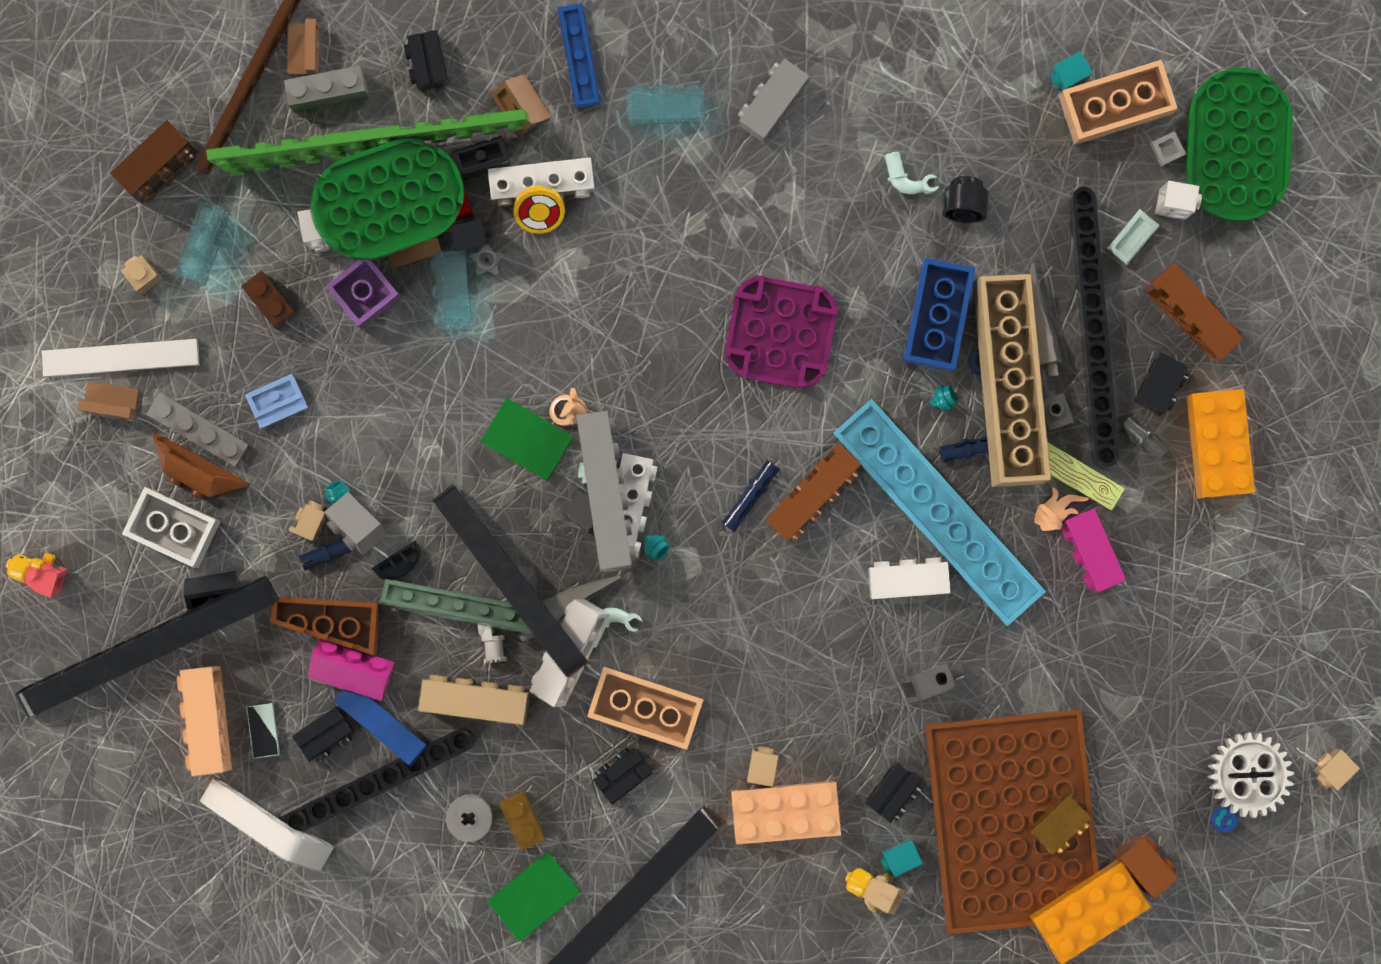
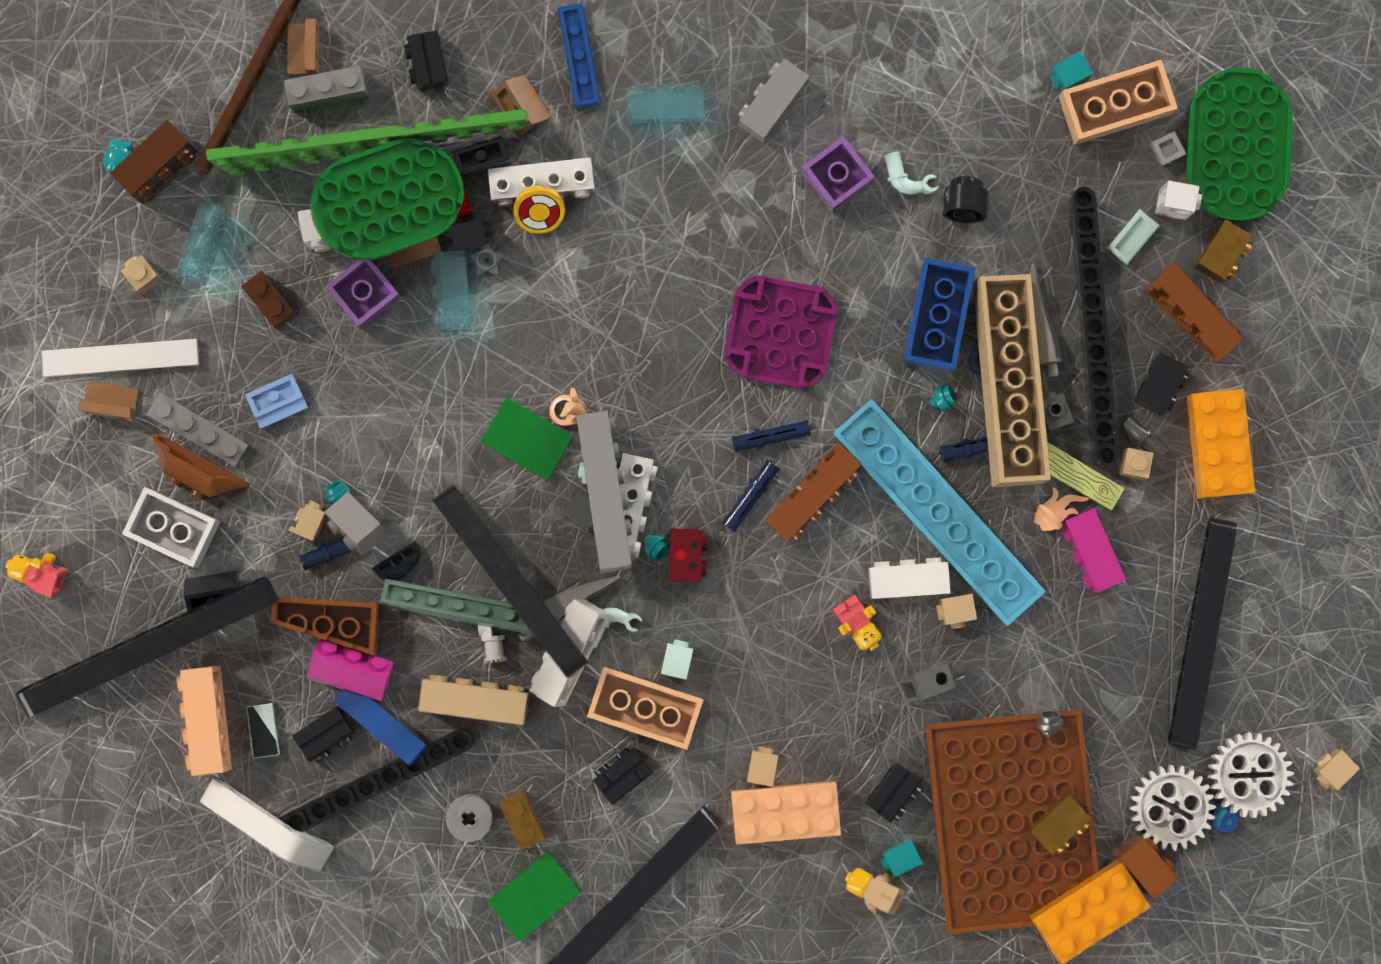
none -> teal animal [103,138,133,172]
none -> light aqua brick [661,639,693,679]
none -> dark red brick [669,528,707,582]
none -> dark blue pin [732,420,811,452]
none -> medium lavender brick [801,136,875,213]
none -> piece [832,595,882,651]
none -> tan brick [936,594,977,629]
none -> flat silver plate [1036,710,1063,738]
none -> tan brick [1118,448,1154,480]
none -> white gear [1129,765,1216,851]
none -> black beam [1168,517,1237,750]
none -> pearl gold brick [1194,220,1252,283]

